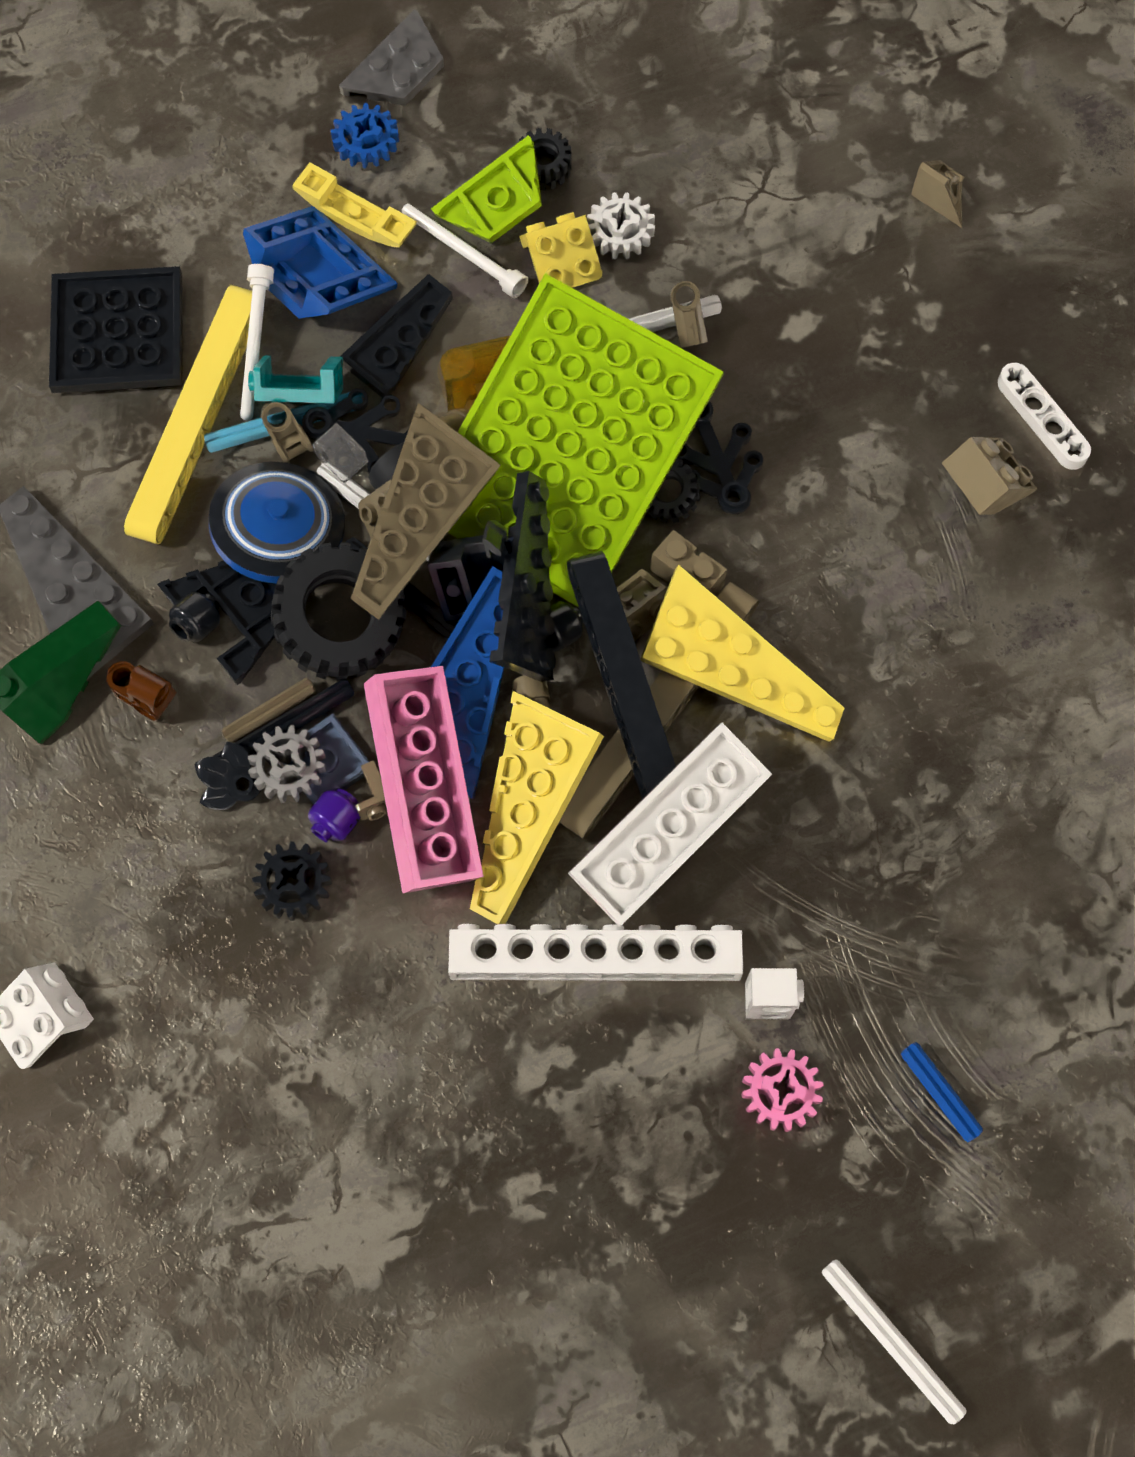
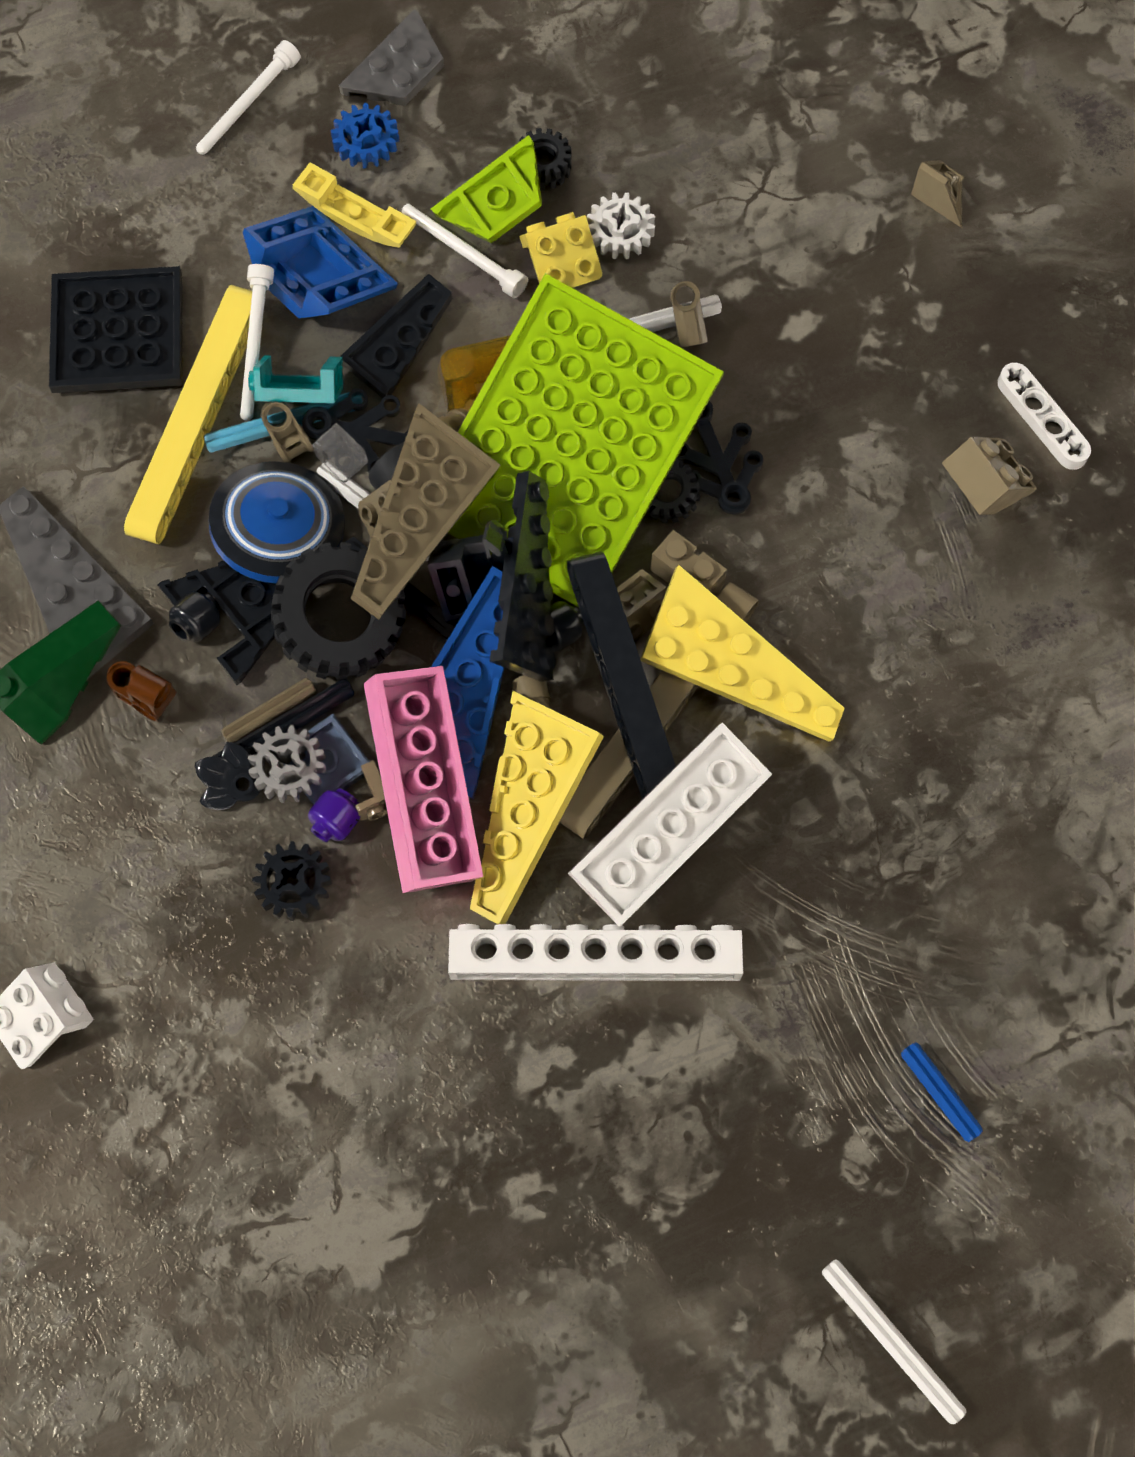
bright pink gear [741,1048,824,1132] -> none
white brick [745,968,804,1019] -> none
none -> white piece [196,40,301,155]

